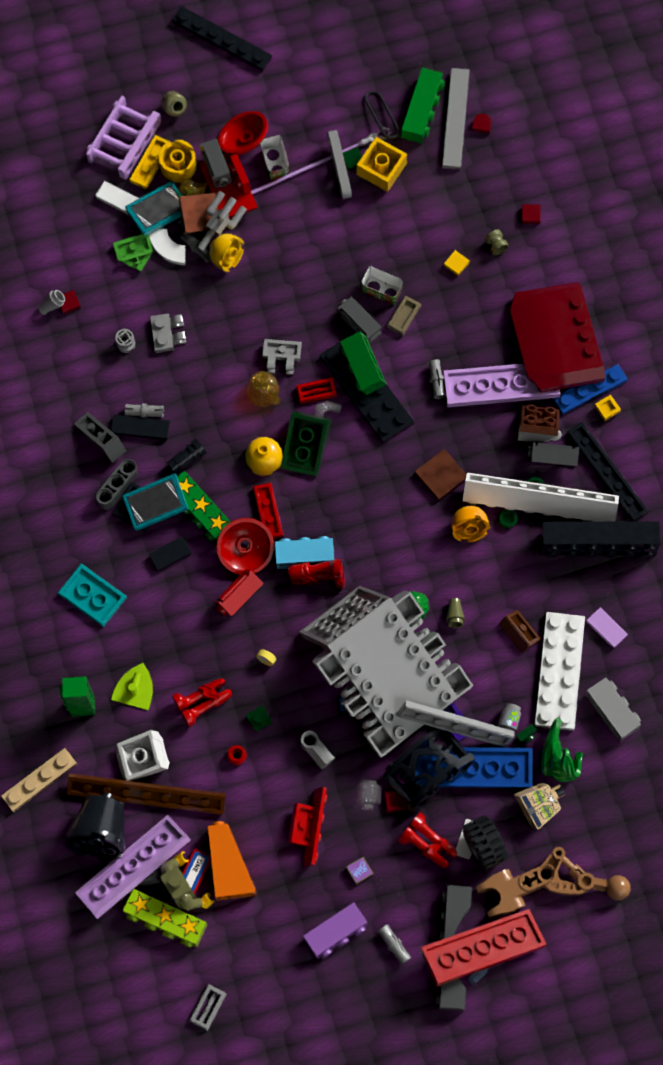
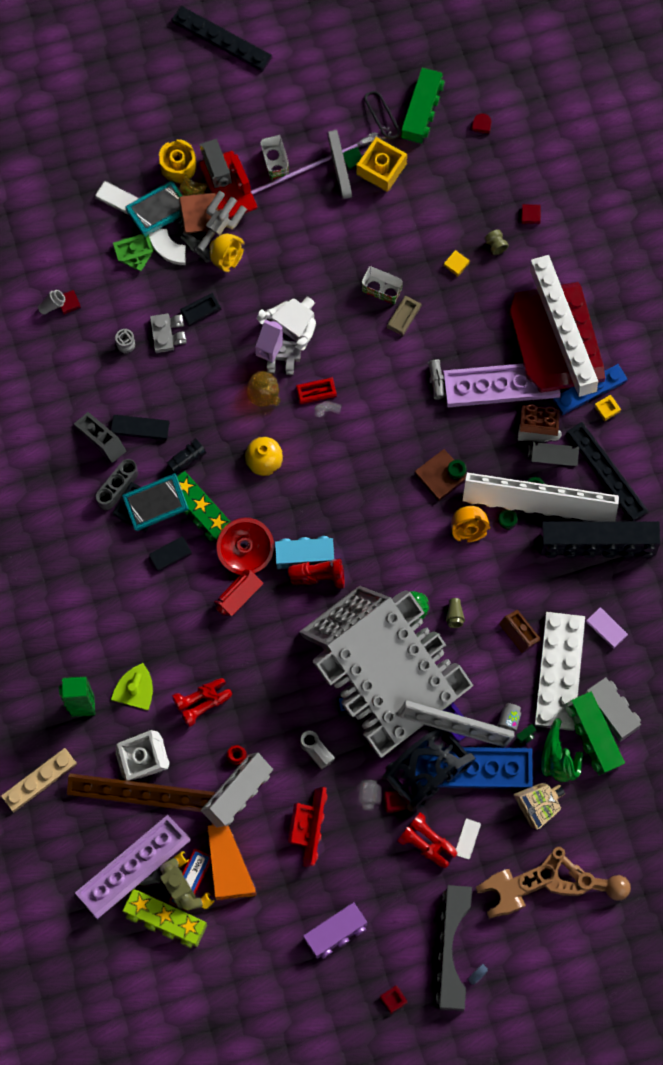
teal tile [58,564,127,628] -> none
black cone [65,793,126,861] -> none
lavender fence [86,96,161,180] -> none
light grey pin [125,403,164,418] -> none
yellow plate [130,135,171,189] -> none
olive head [160,91,187,117] -> none
light grey tile [190,984,227,1031] -> none
red dish [218,111,268,155] -> none
dark green plate [246,705,273,733] -> none
red tile [253,483,284,540] -> none
light yellow tile [256,649,276,666] -> none
dark green slope [281,411,332,476] -> none
black plate [320,335,414,444] -> none
dark grey window [338,296,382,344] -> none
green brick [340,332,387,395] -> none
tile [346,857,373,885] -> none
light grey pin [377,925,411,965] -> none
red plate [420,909,547,986] -> none
light grey tile [443,68,470,170] -> none
black tyre [463,815,508,871] -> none
none -> black tile [180,292,222,327]
none -> light grey brick [201,752,273,827]
none -> lavender slope [256,320,283,363]
none -> white torso [257,297,316,351]
none -> dark red tile [380,985,408,1014]
none -> dark green tile [447,460,467,480]
none -> white brick [530,255,598,397]
none -> green brick [566,691,625,775]

